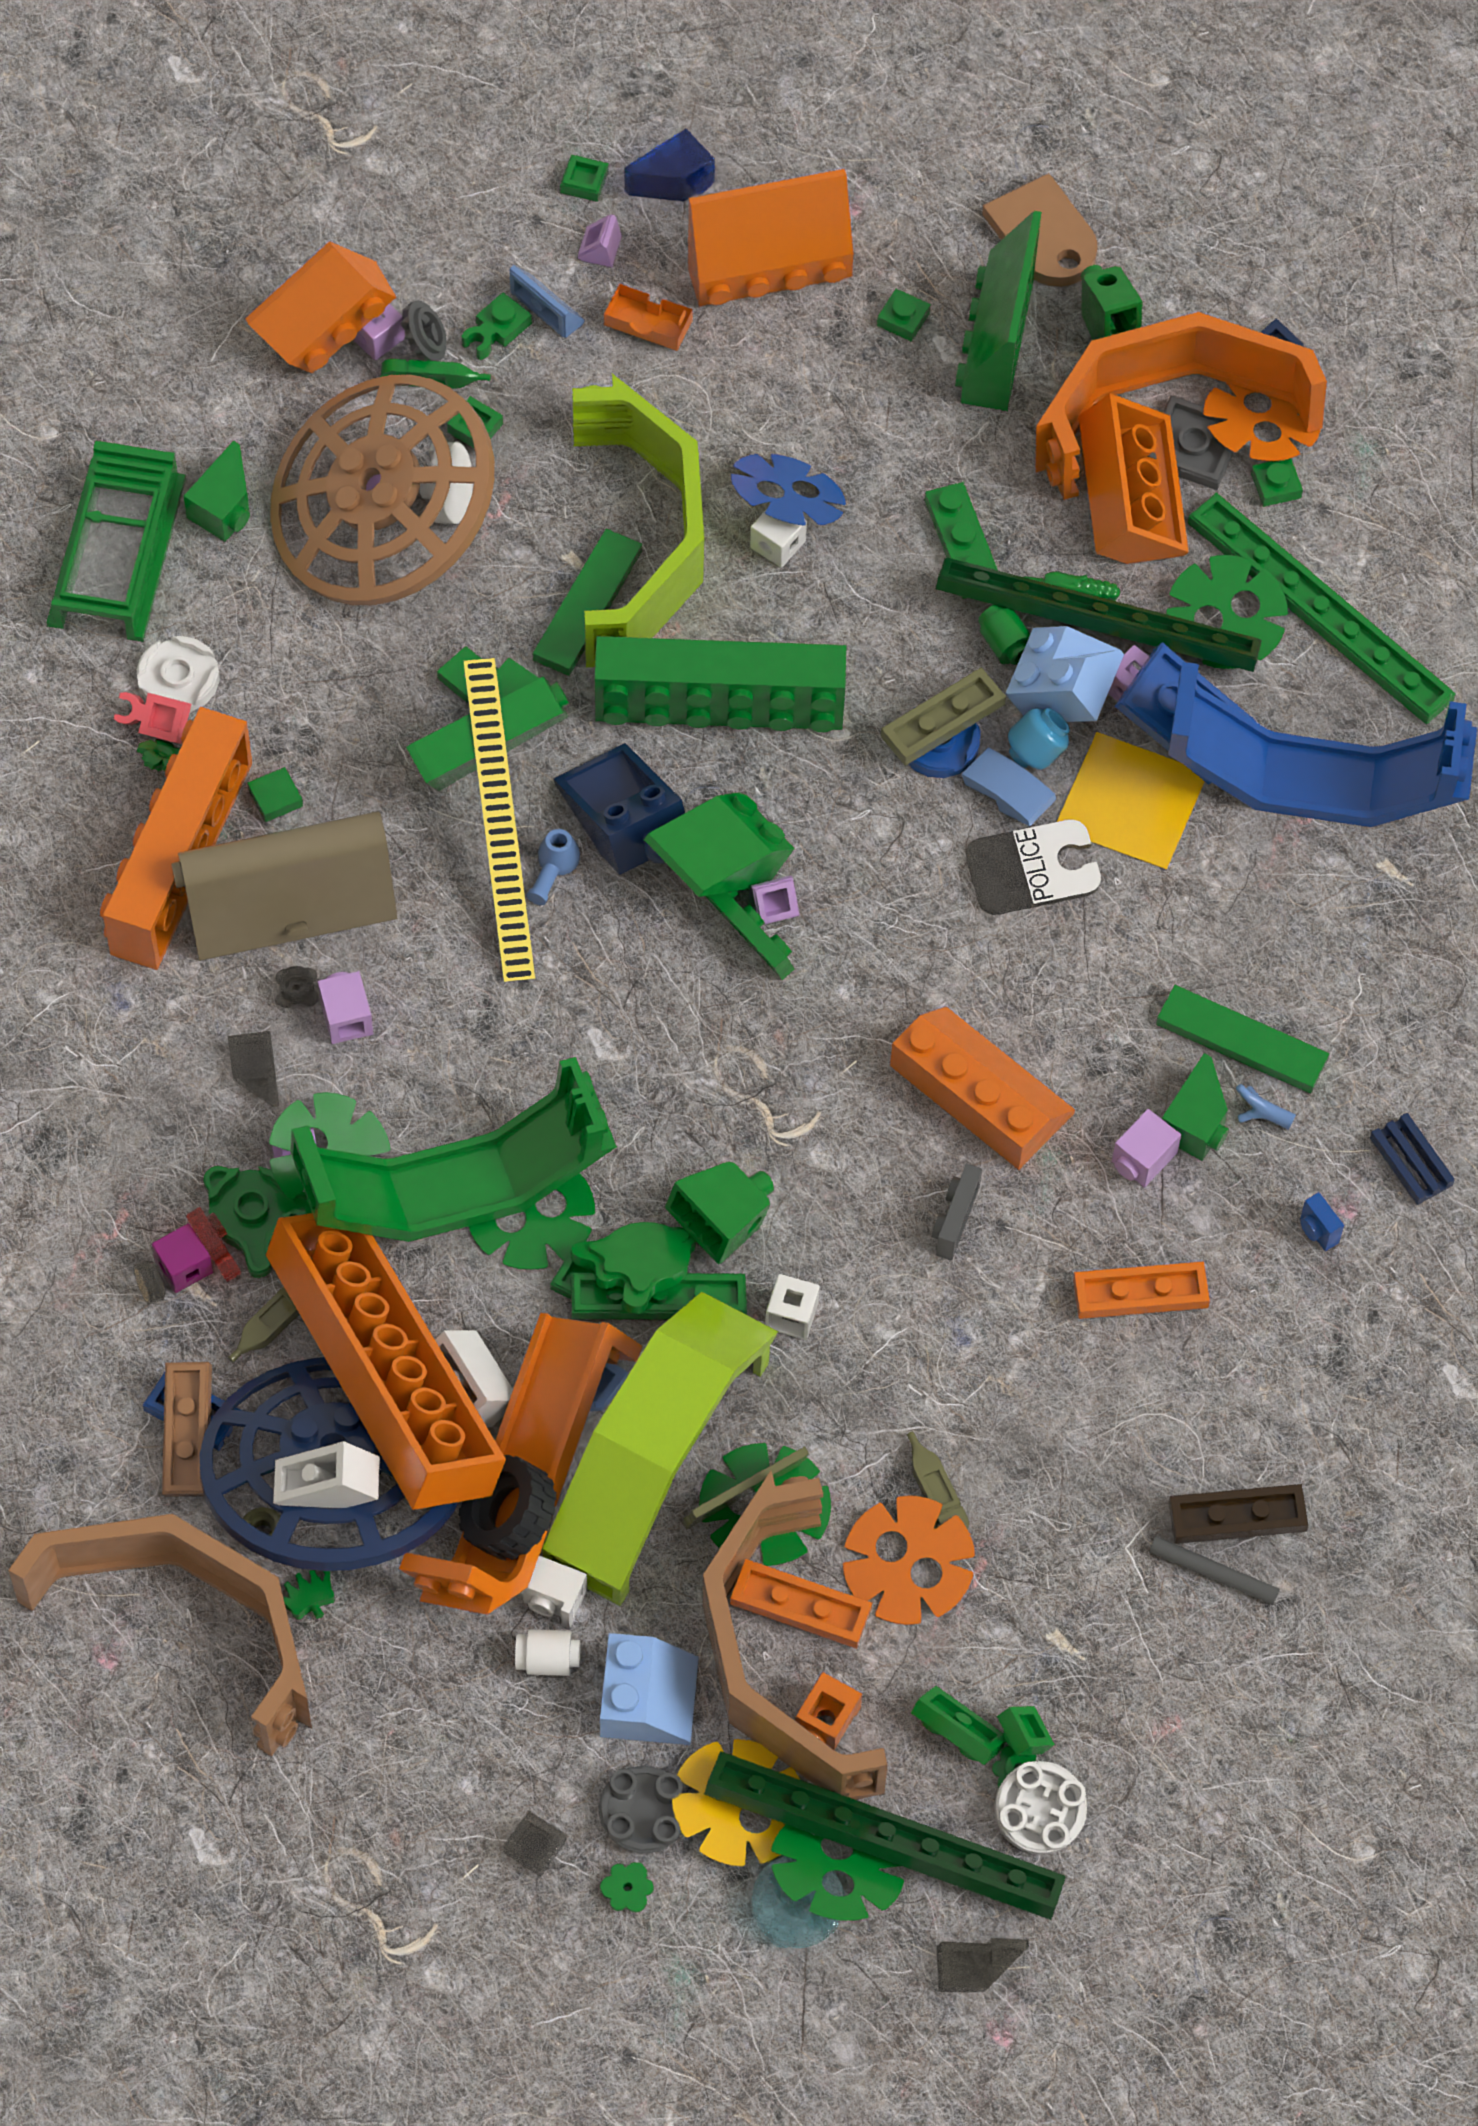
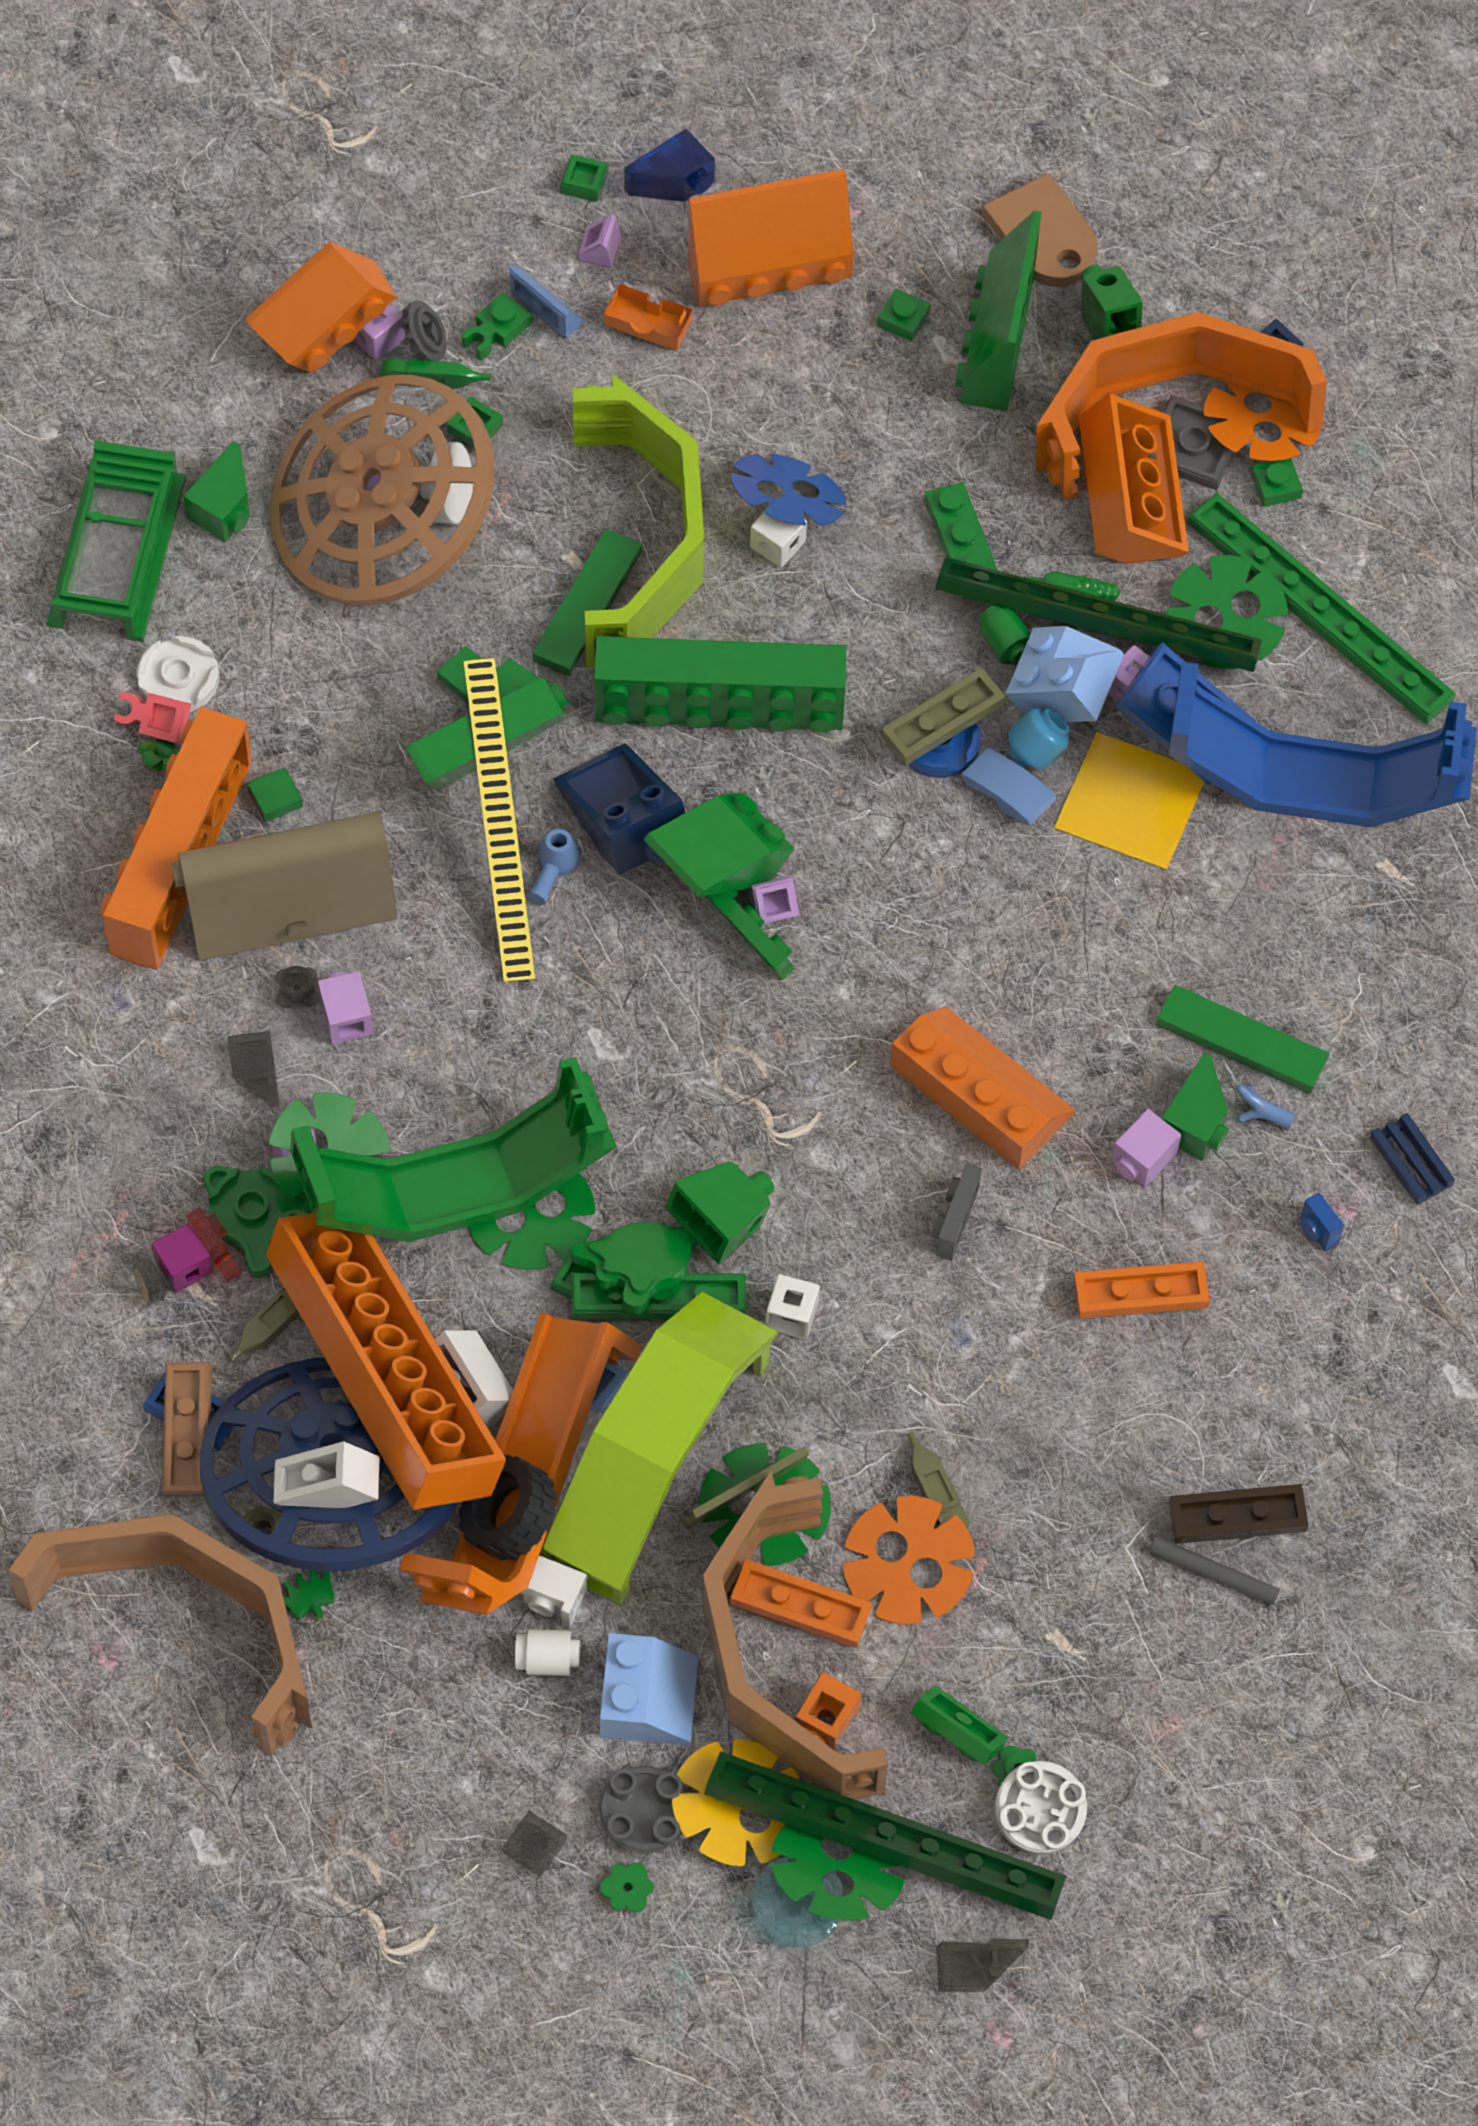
piece [966,820,1101,915] -> none
green plate [997,1706,1055,1756] -> none

